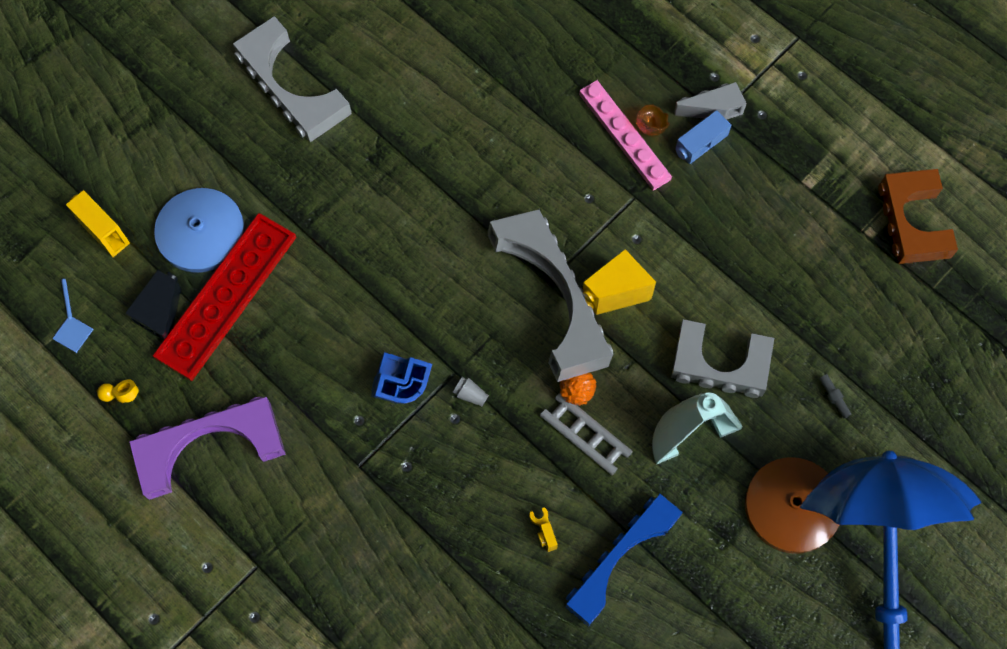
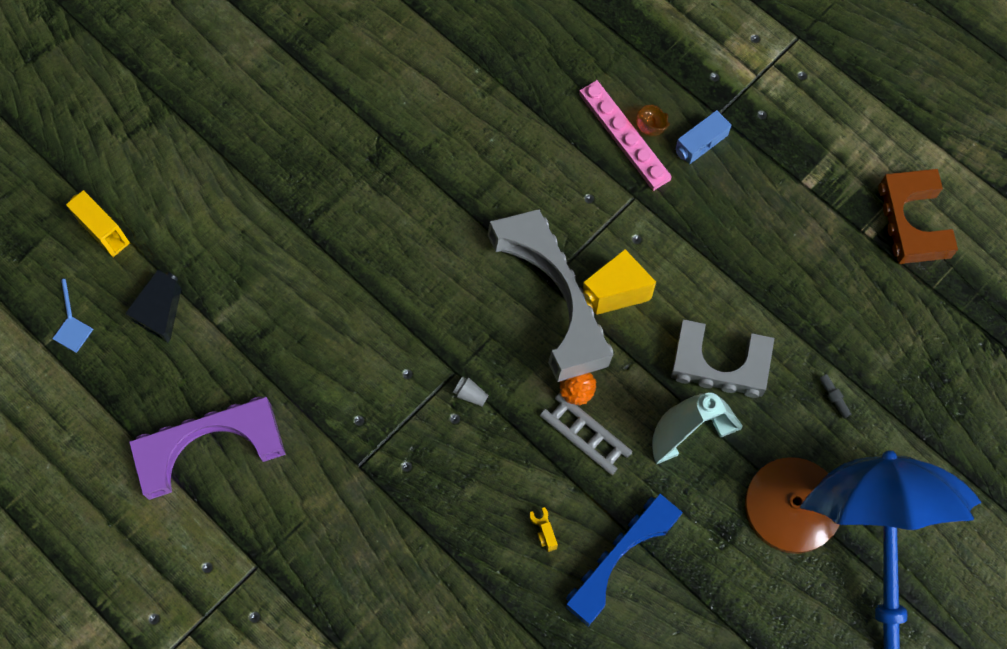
yellow plate [97,379,139,403] -> none
red plate [153,213,297,382] -> none
medium blue dish [154,188,245,273] -> none
light grey arch [233,16,352,142] -> none
blue brick [371,352,432,404] -> none
light grey slope [674,82,747,120] -> none

